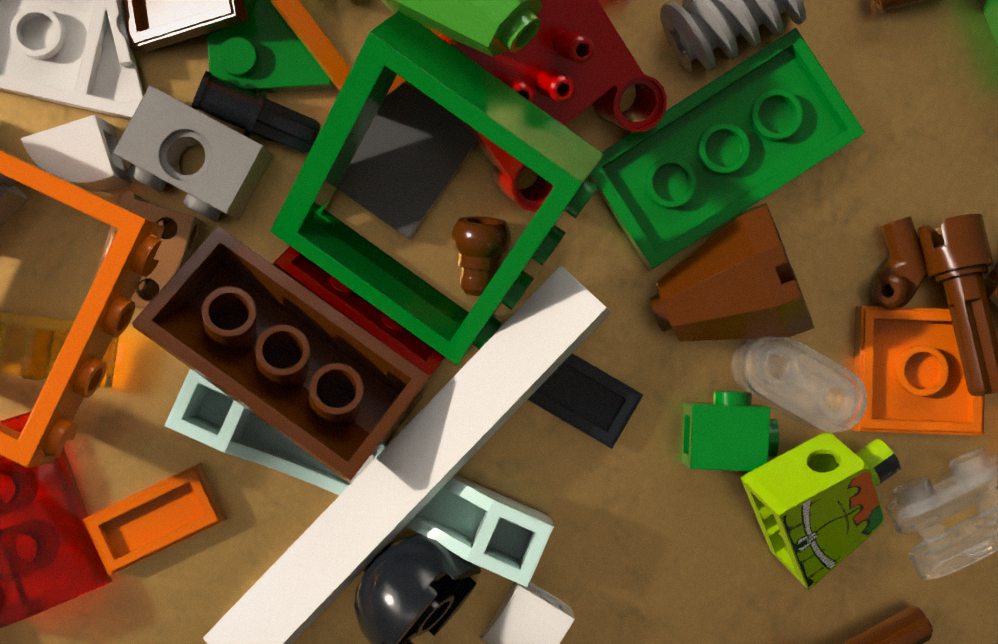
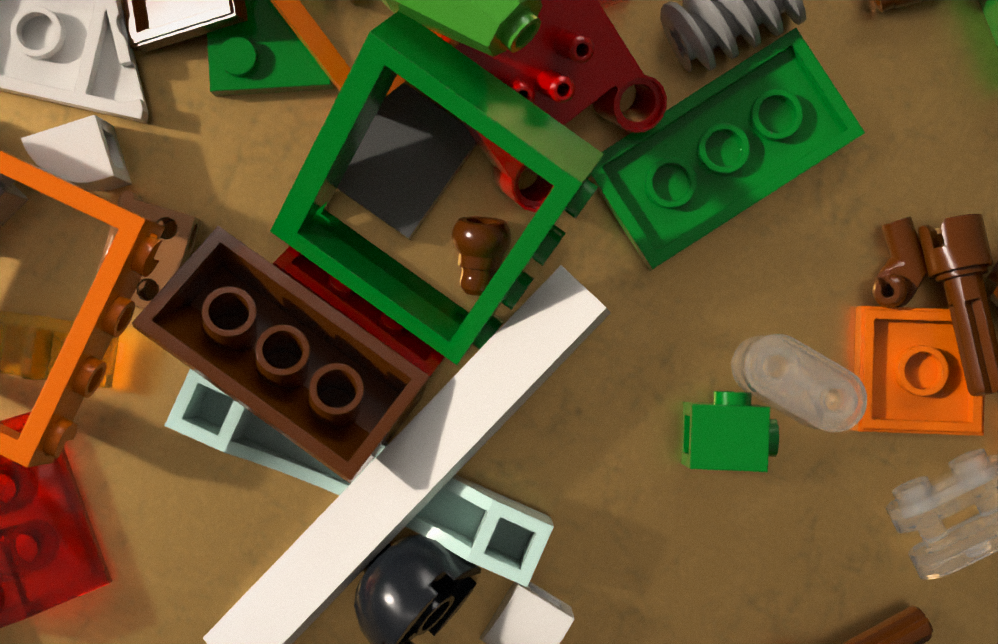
orange tile [82,463,228,576] -> none
light grey brick [113,85,274,222] -> none
black axle [191,71,320,155] -> none
black tile [527,353,643,449] -> none
reddish brown cone [650,203,814,341] -> none
lime torso [741,433,901,590] -> none

